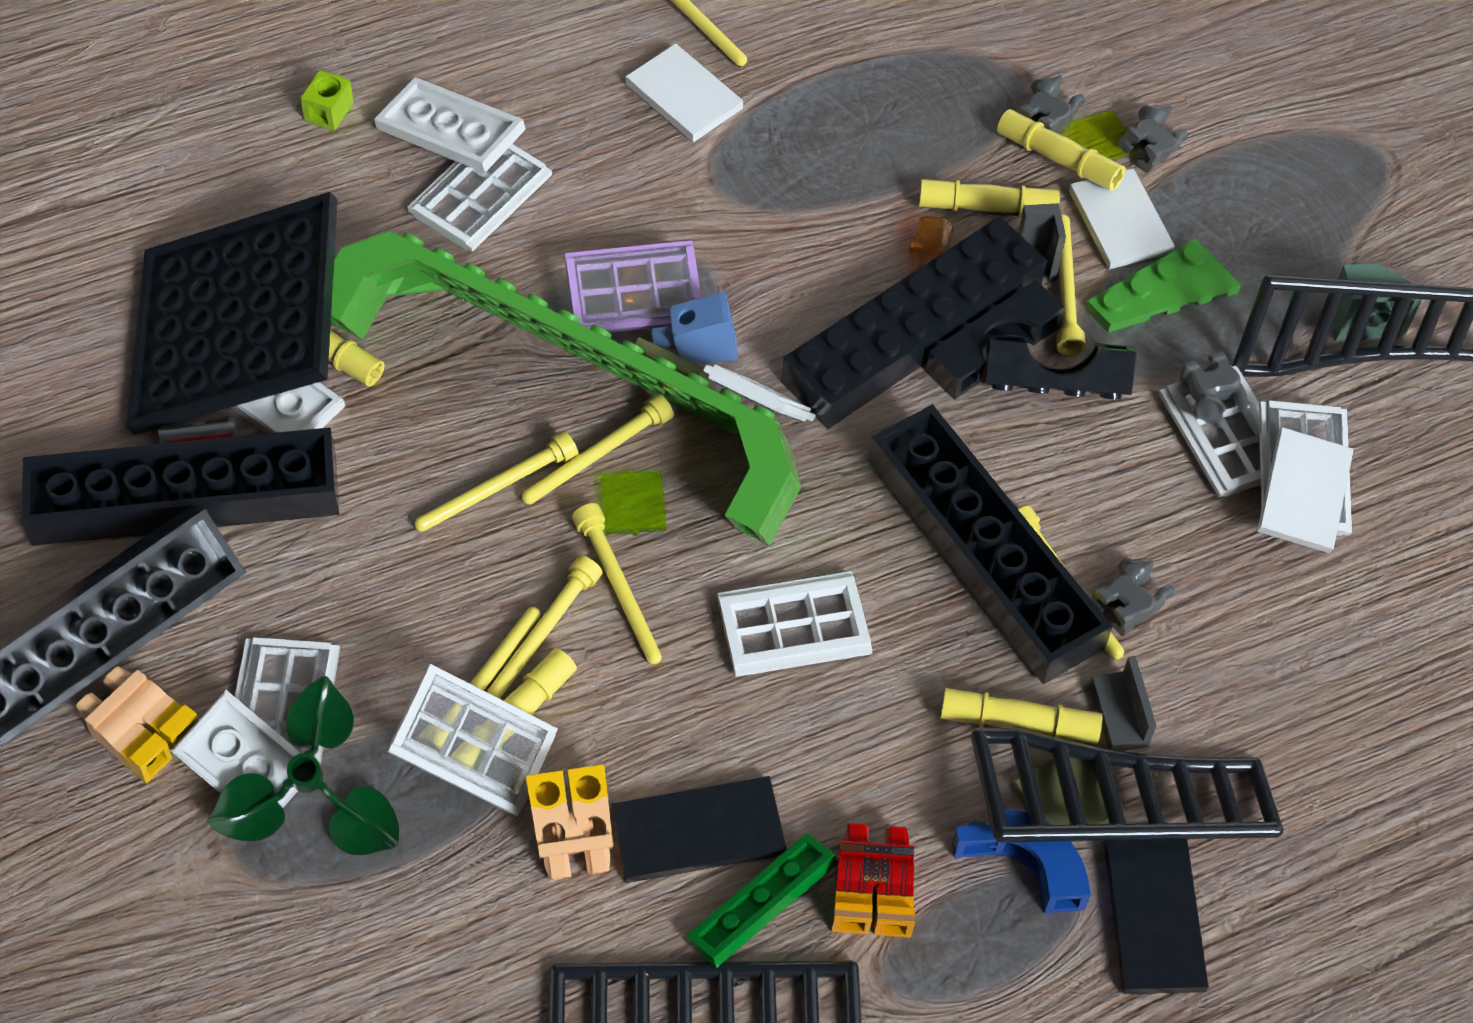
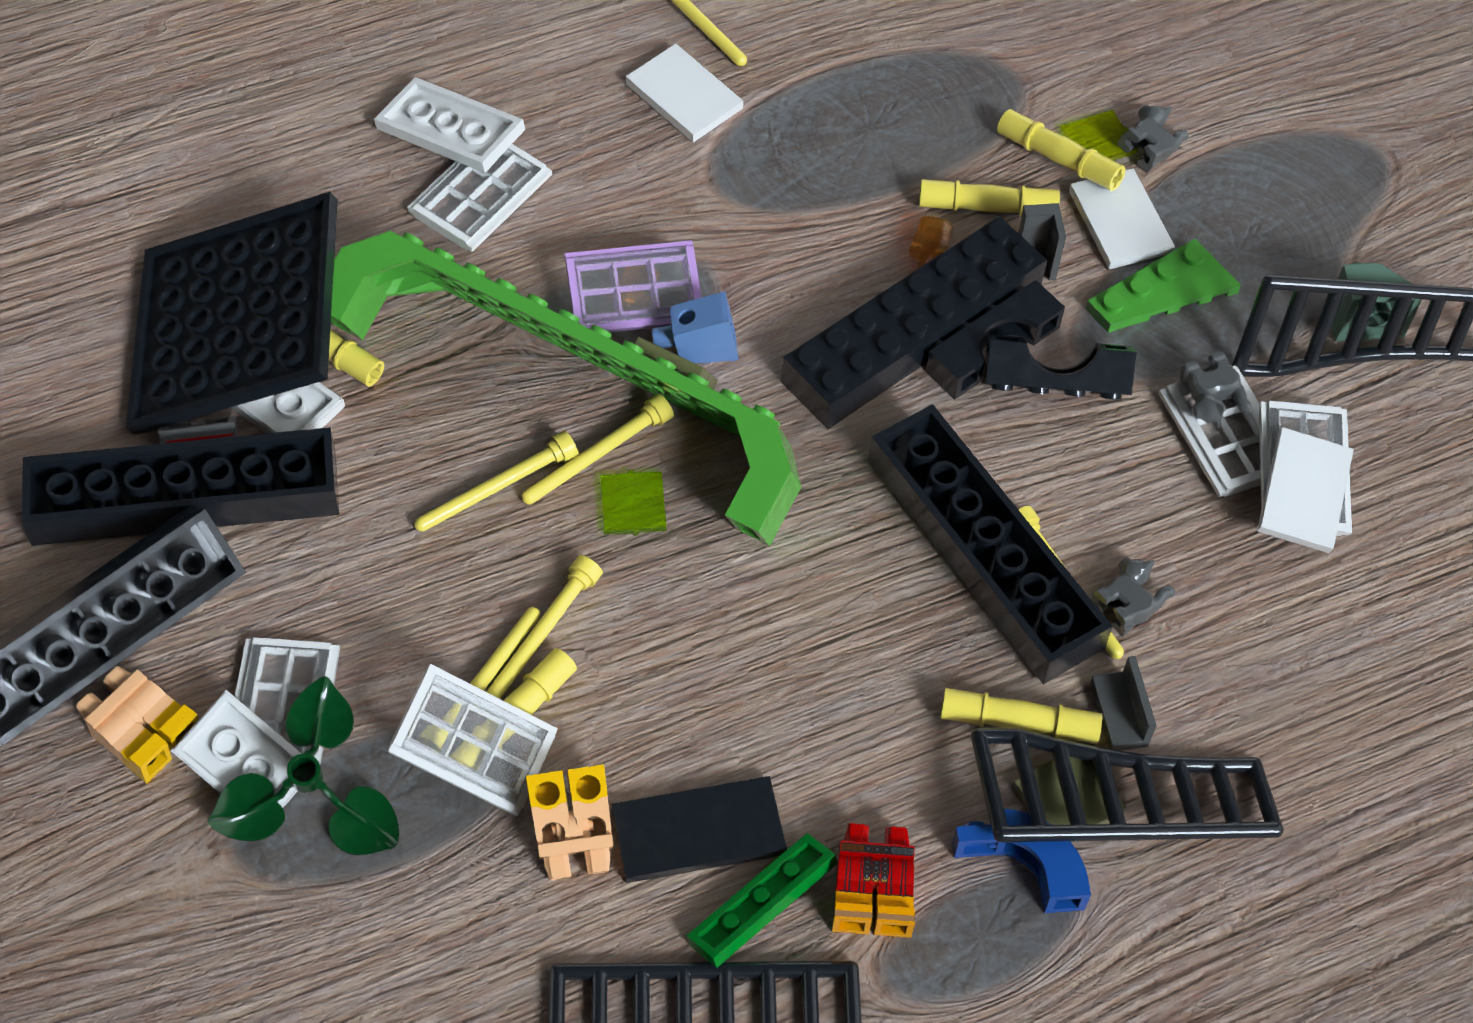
lime brick [301,70,354,131] -> none
light yellow piece [572,503,662,664] -> none
white piece [704,364,816,422] -> none
white piece [717,571,873,677] -> none
dark grey animal [1018,75,1085,133] -> none
light yellow piece [1056,214,1086,356] -> none
black tile [1104,839,1209,994] -> none

